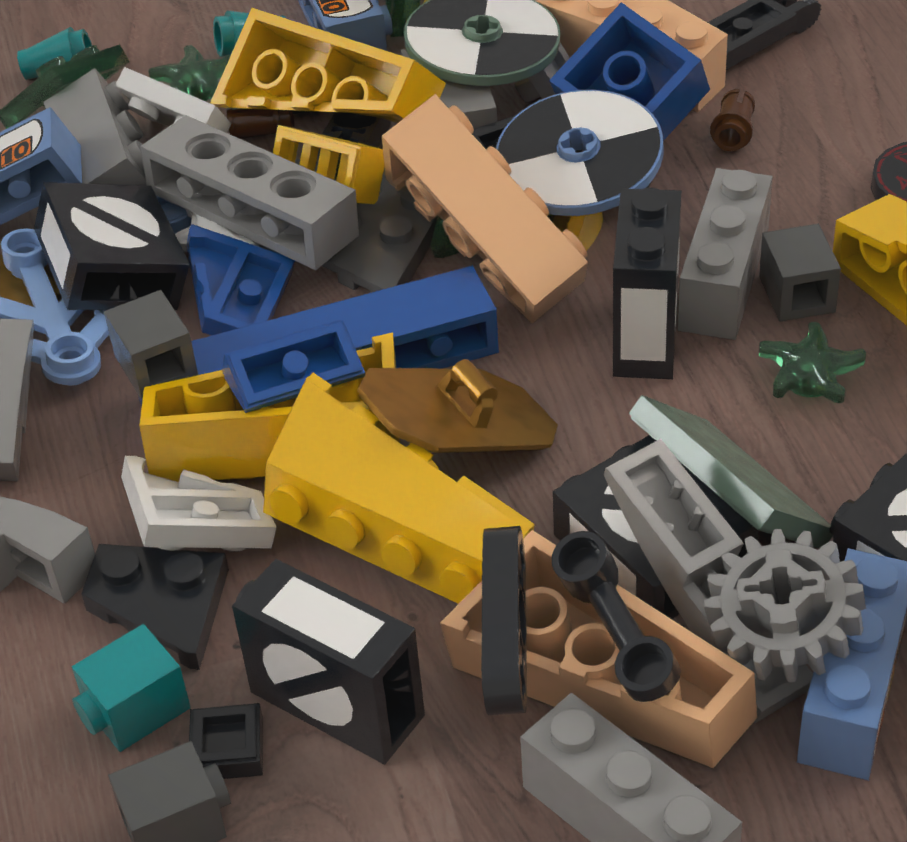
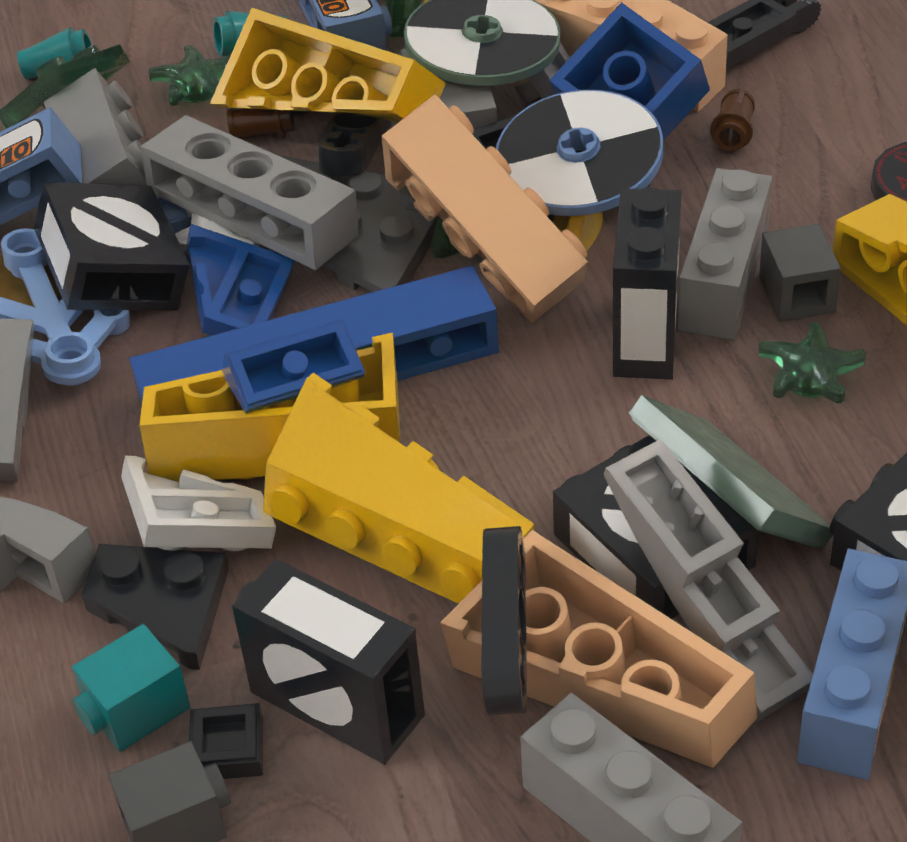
dark grey brick [104,290,198,400] -> none
white wing [115,67,232,133] -> none
yellow slope [273,125,385,204] -> none
pearl gold shield [357,359,558,453] -> none
black bar [552,531,681,702] -> none
light grey gear [704,529,866,682] -> none

